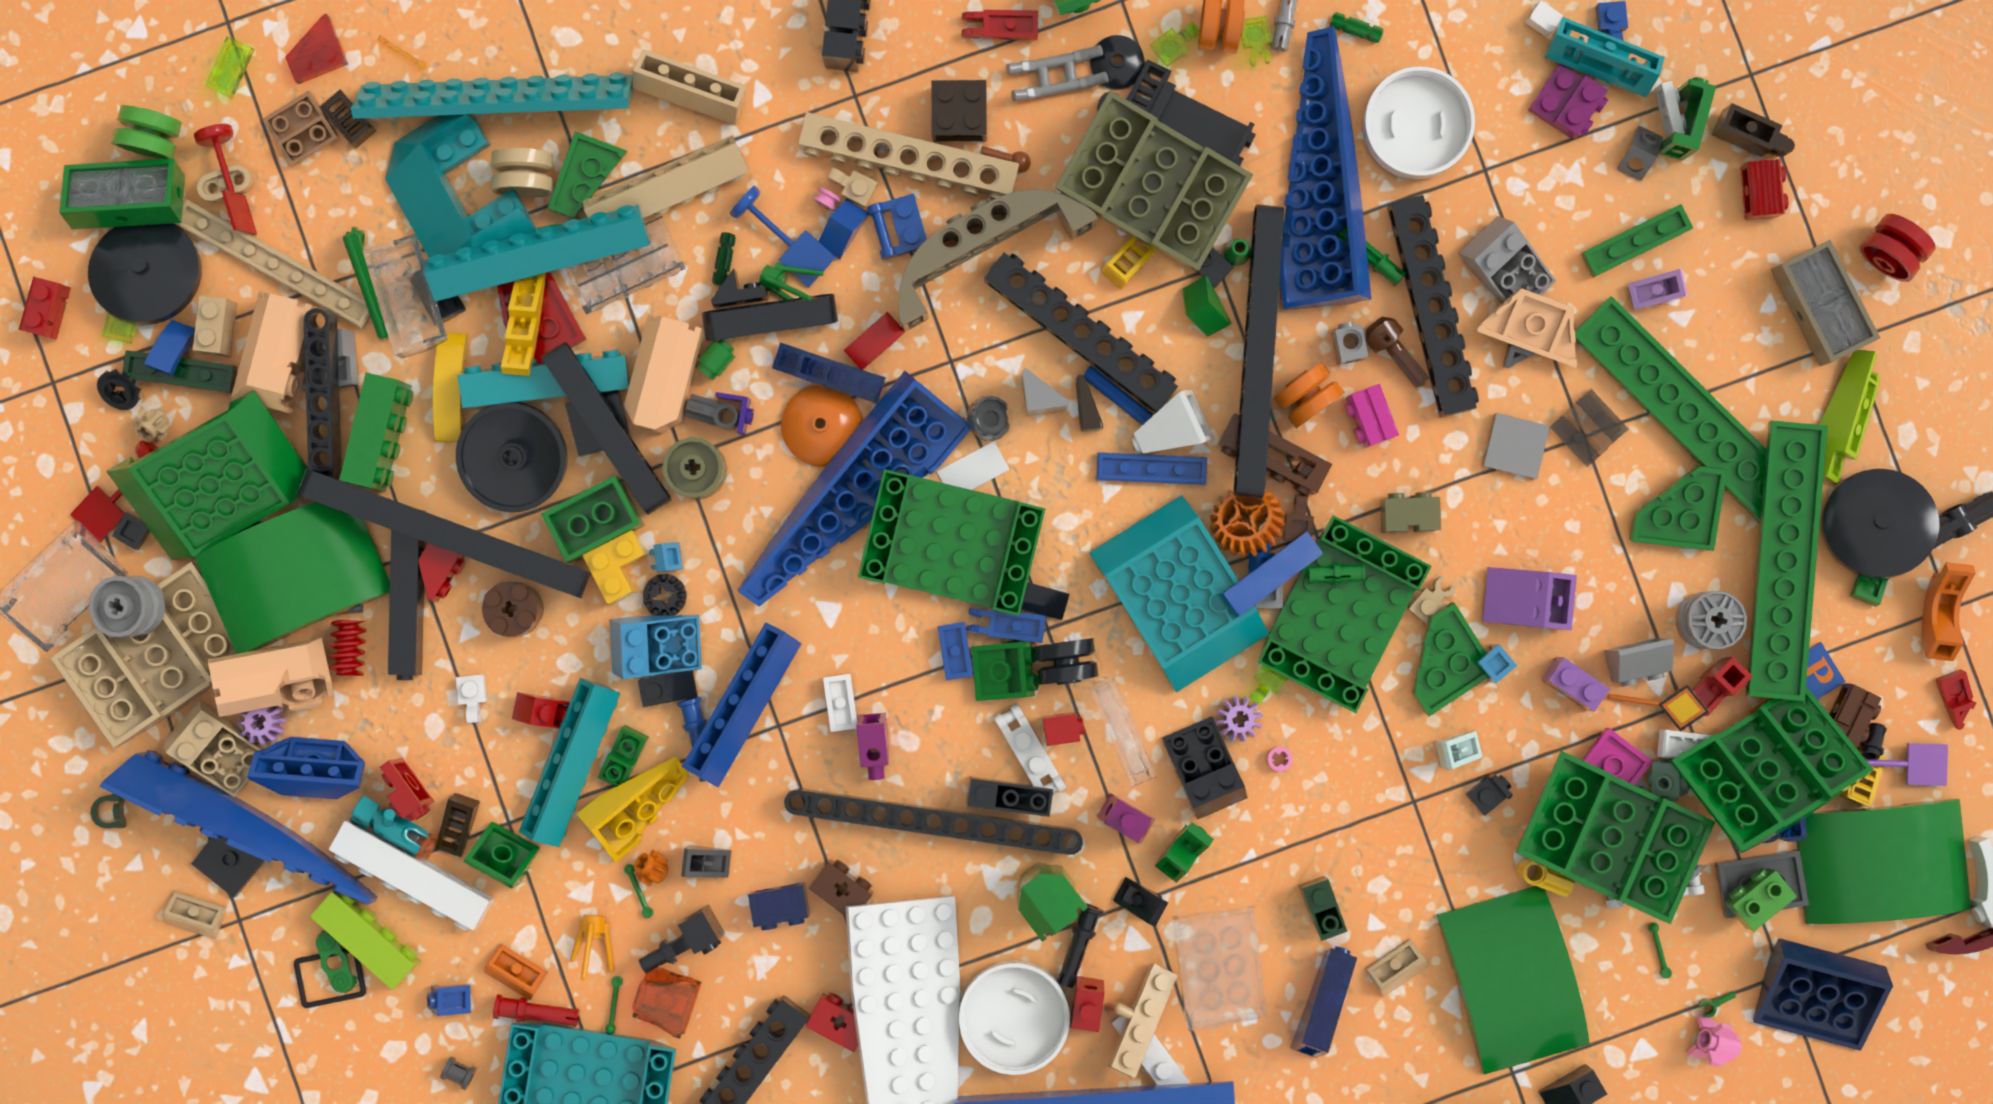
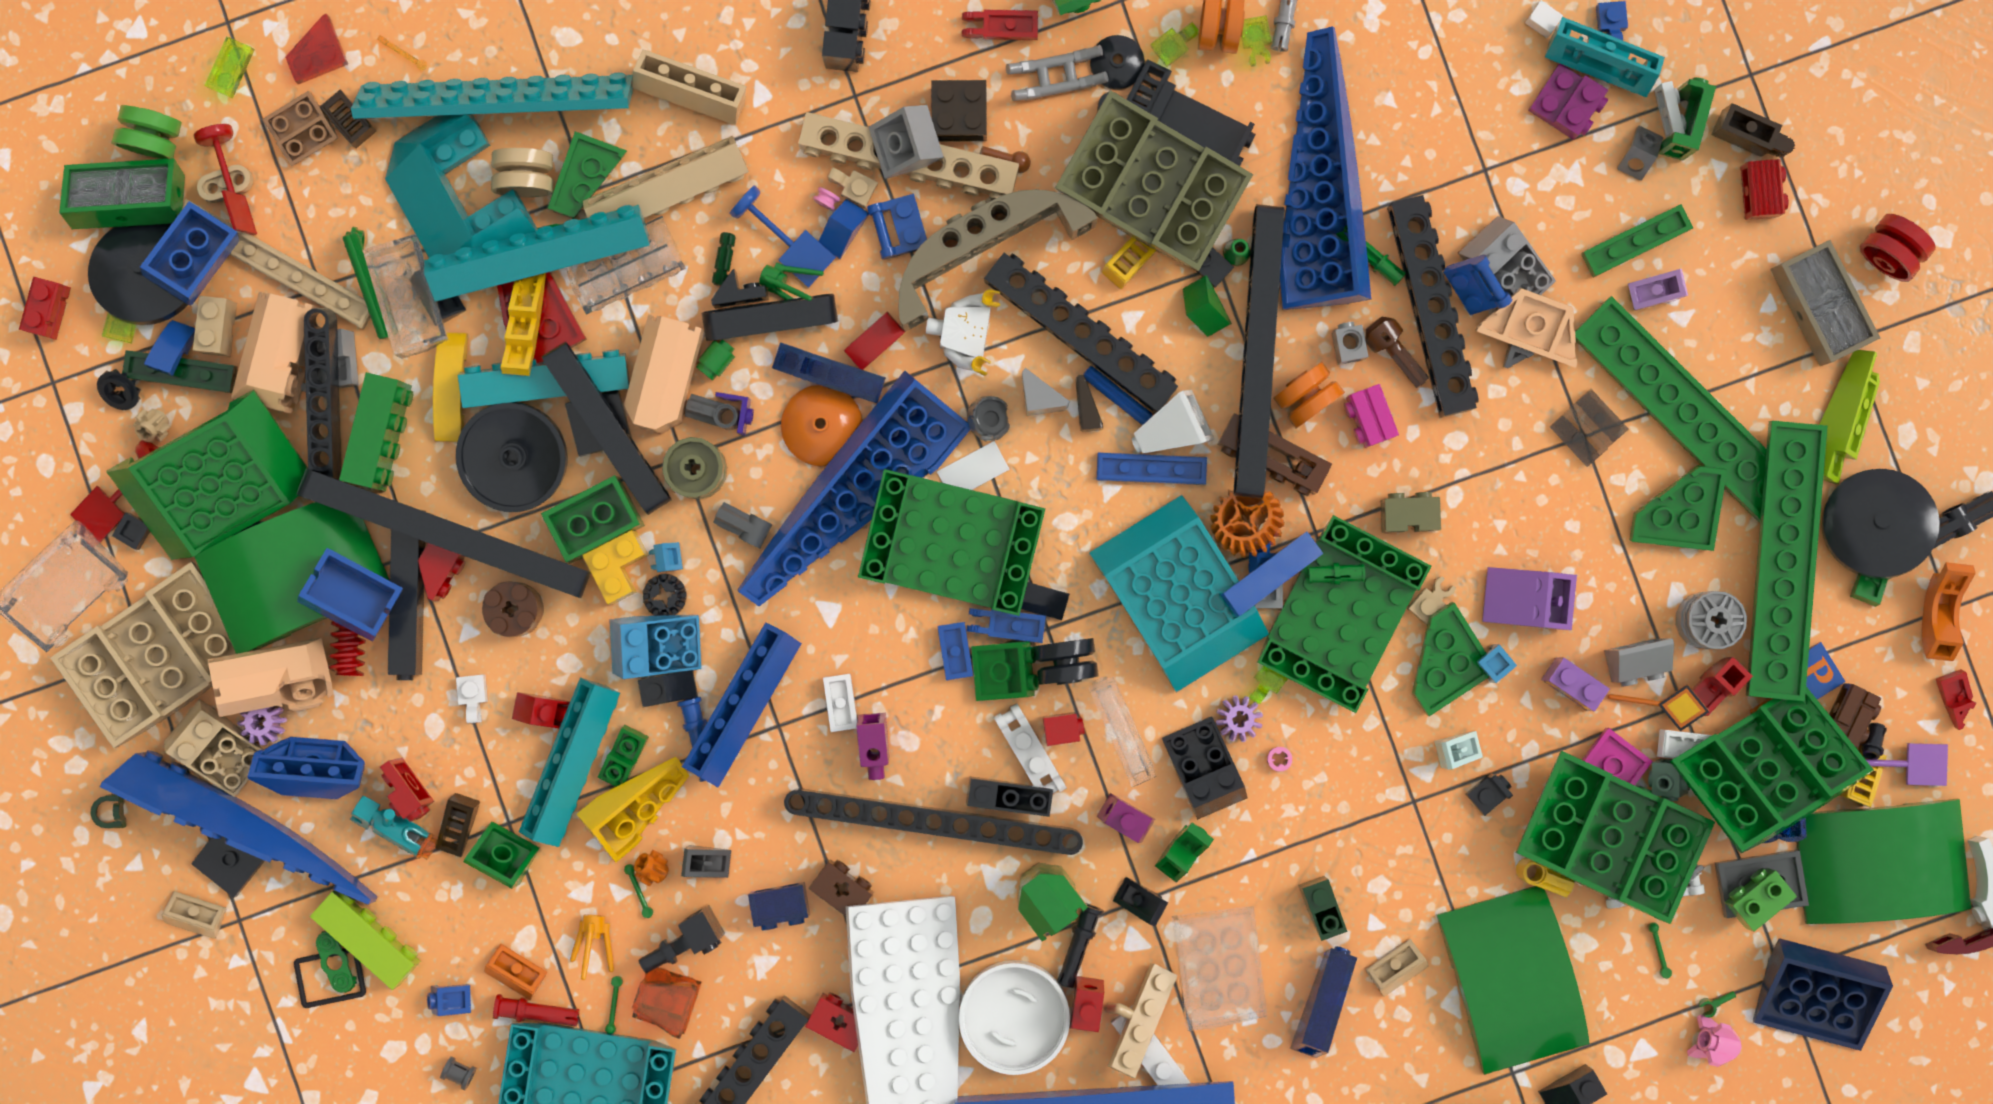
light grey wheel [89,576,165,637] -> none
white brick [328,819,495,931] -> none
reddish brown plate [1283,495,1314,542] -> none
green axle [1330,12,1384,43] -> none
white brick [1362,66,1475,180] -> none
light grey tile [1482,413,1550,480] -> none
none -> blue brick [140,201,239,306]
none -> blue piece [297,548,403,642]
none -> dark grey piece [713,502,772,549]
none -> light grey slope [869,105,943,179]
none -> white torso [926,289,1000,376]
none -> blue plate [1443,255,1513,315]

